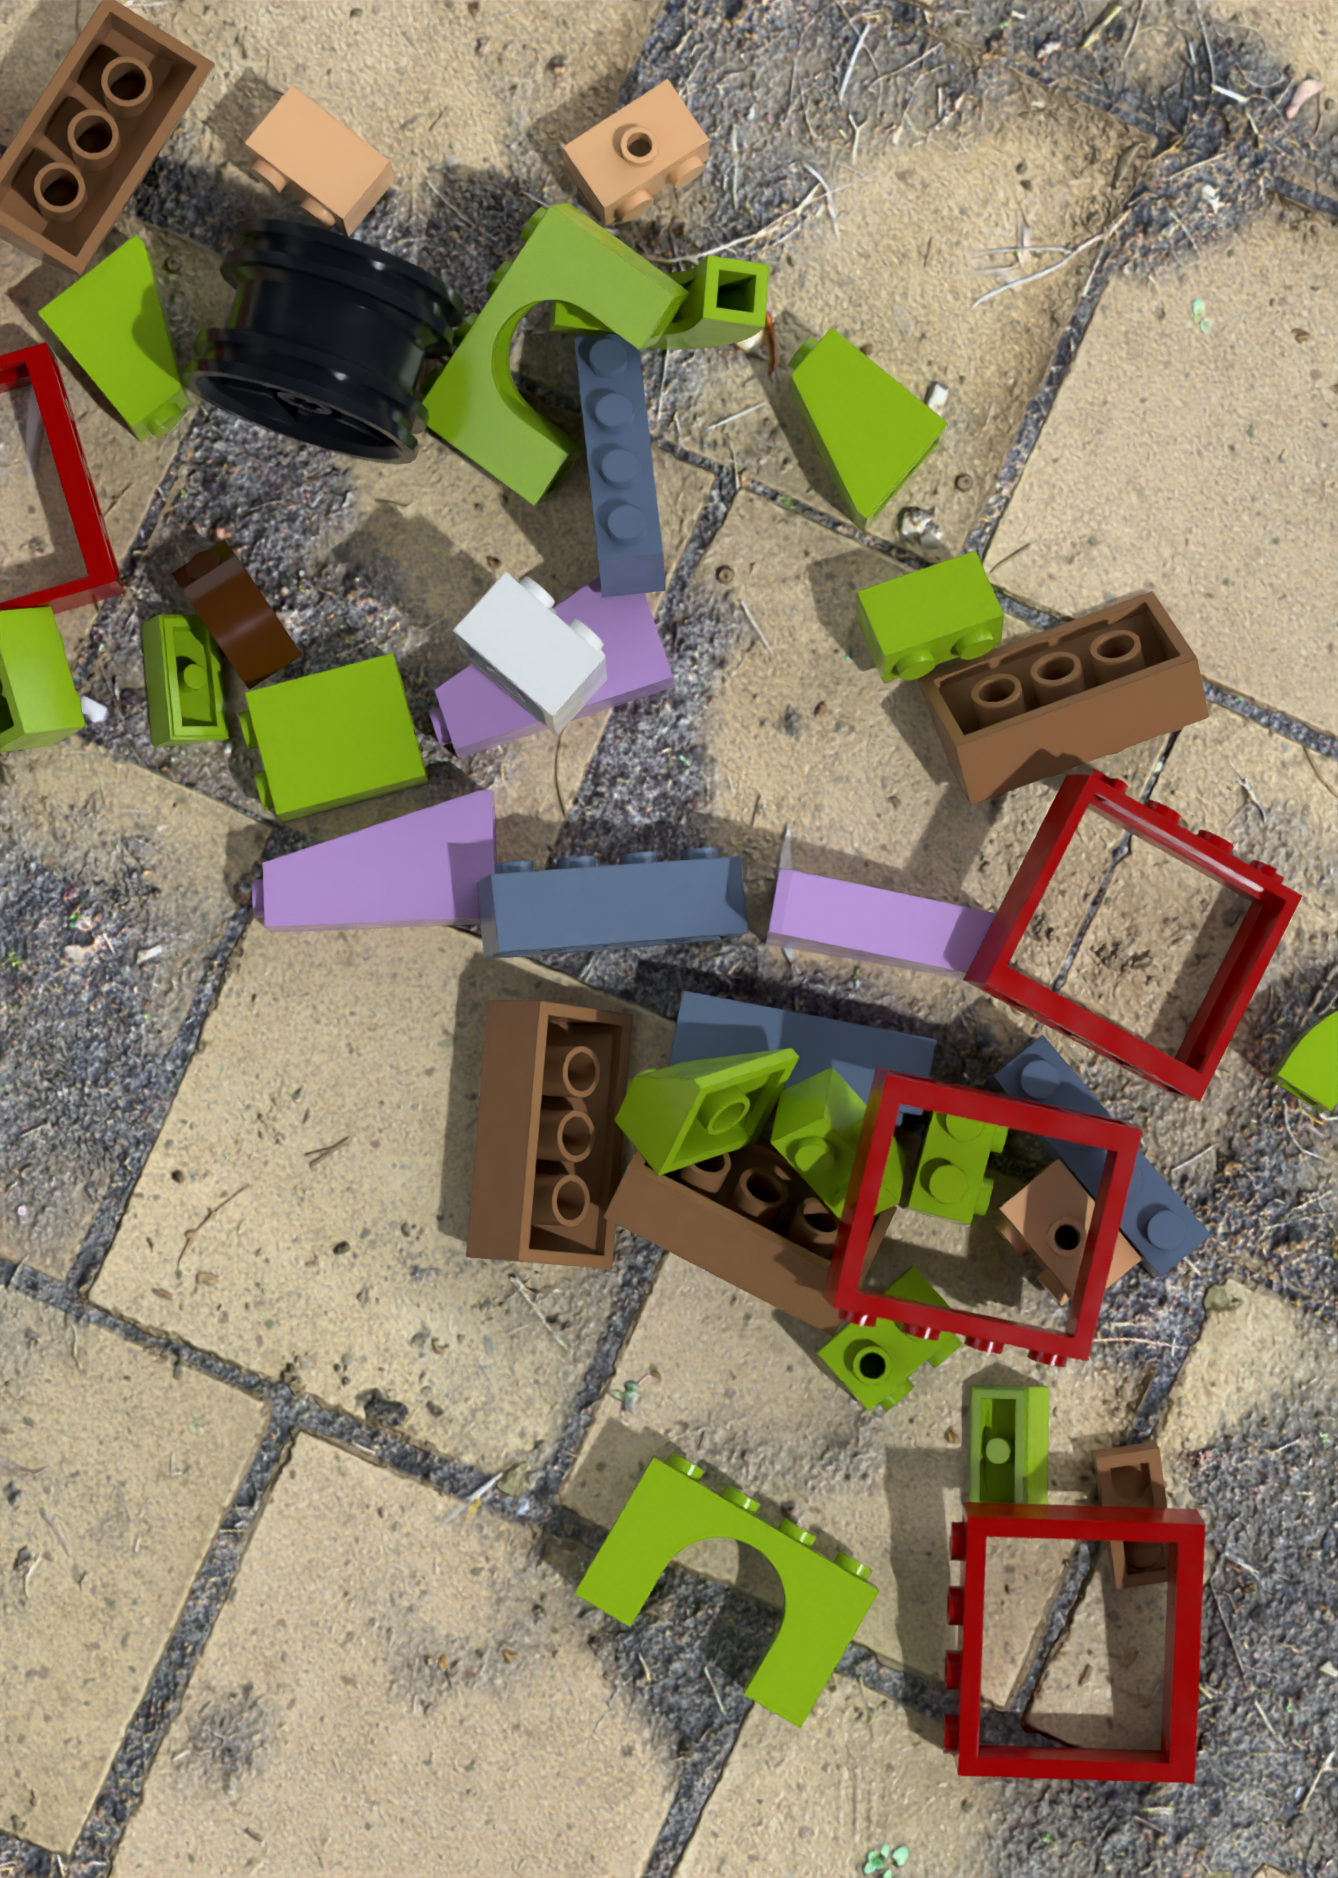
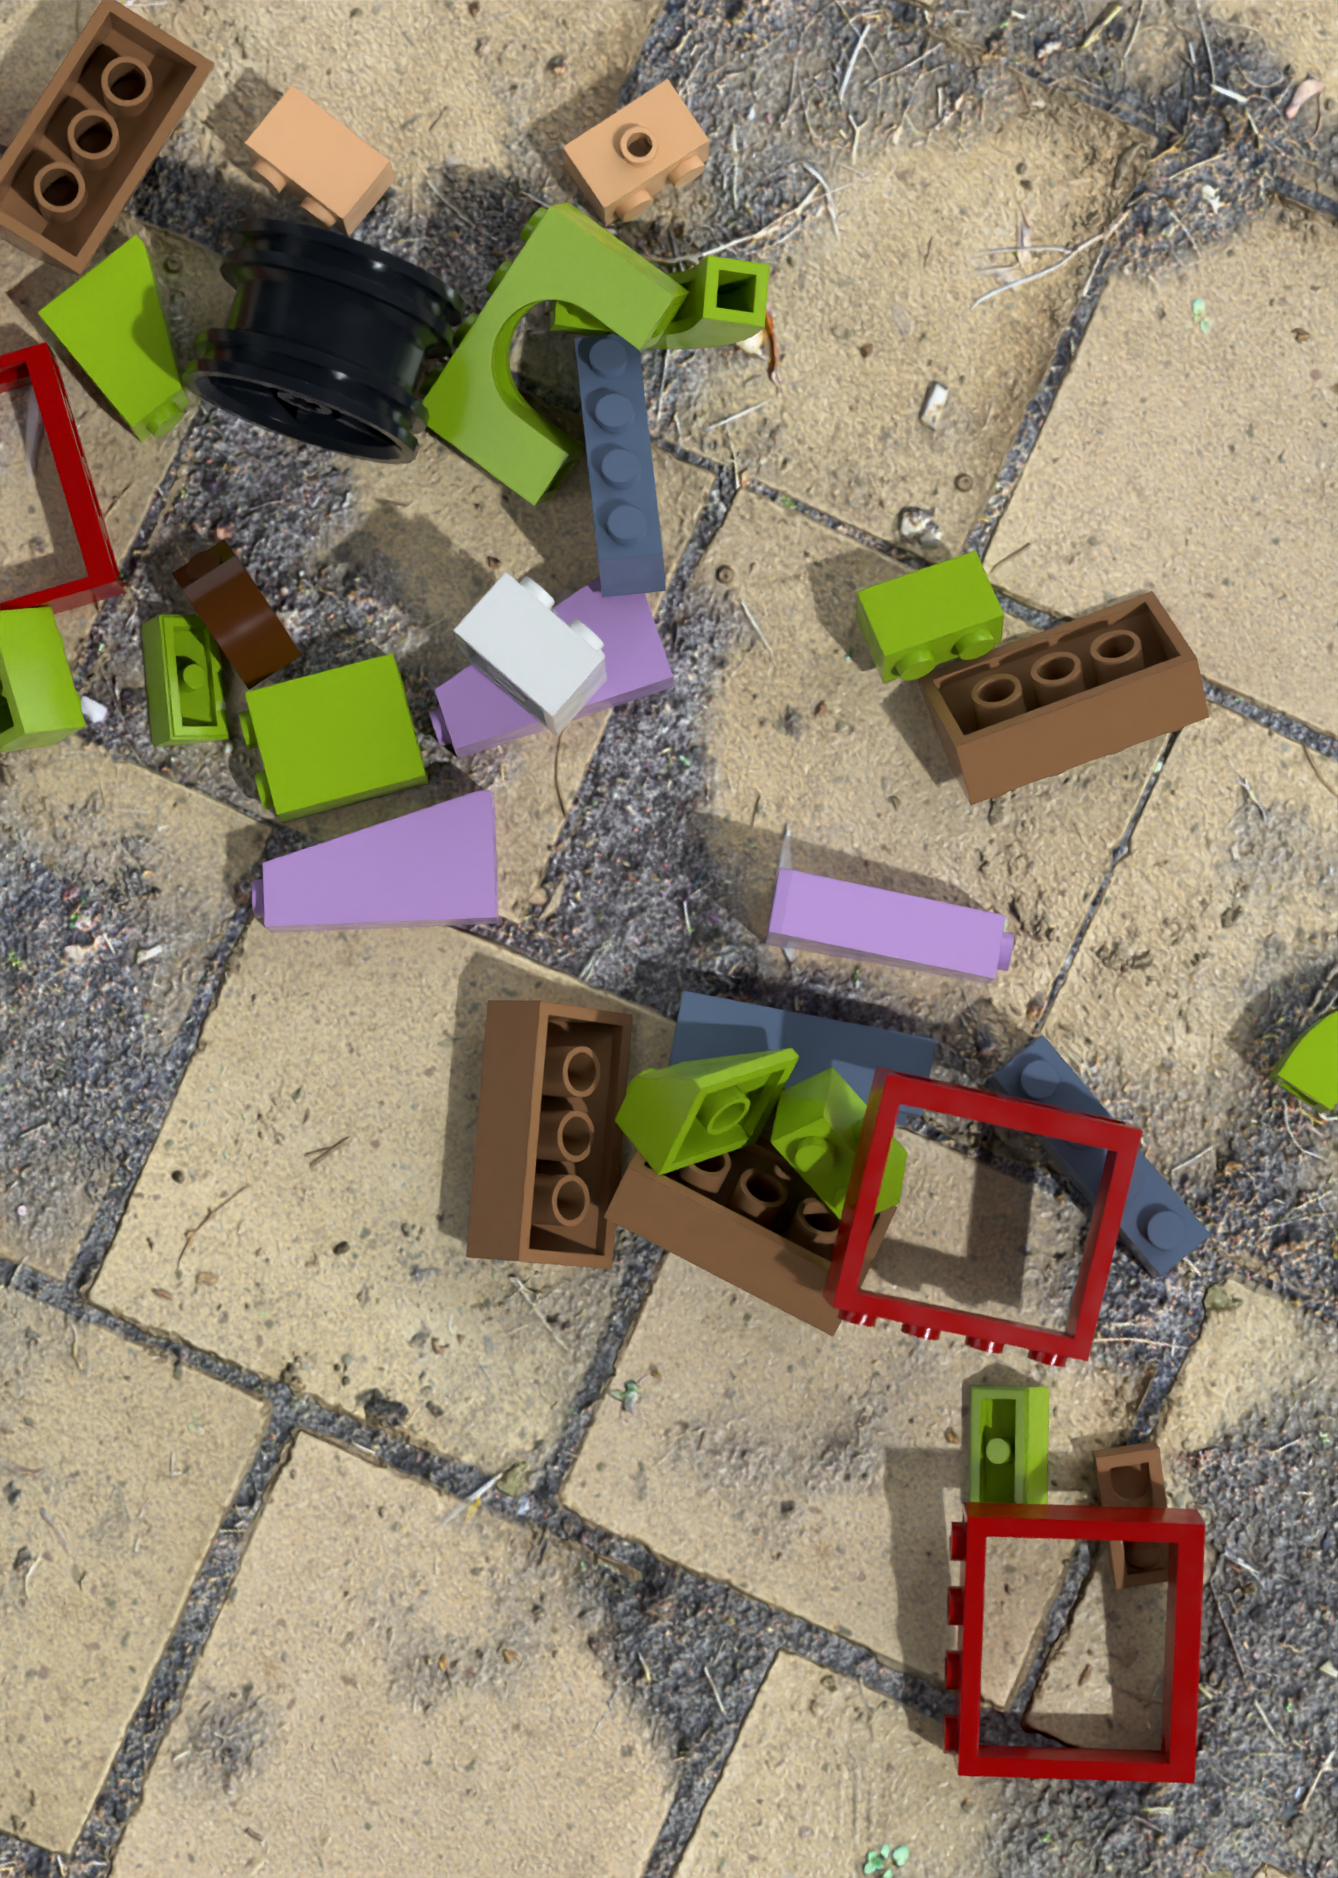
sand blue brick [476,847,748,960] -> none
lime arch [574,1451,879,1729] -> none
lime slope [788,327,948,532] -> none
lime brick [815,1266,963,1412] -> none
lime brick [903,1111,1009,1226] -> none
red window [963,769,1302,1102] -> none
light nougat brick [994,1159,1143,1307] -> none

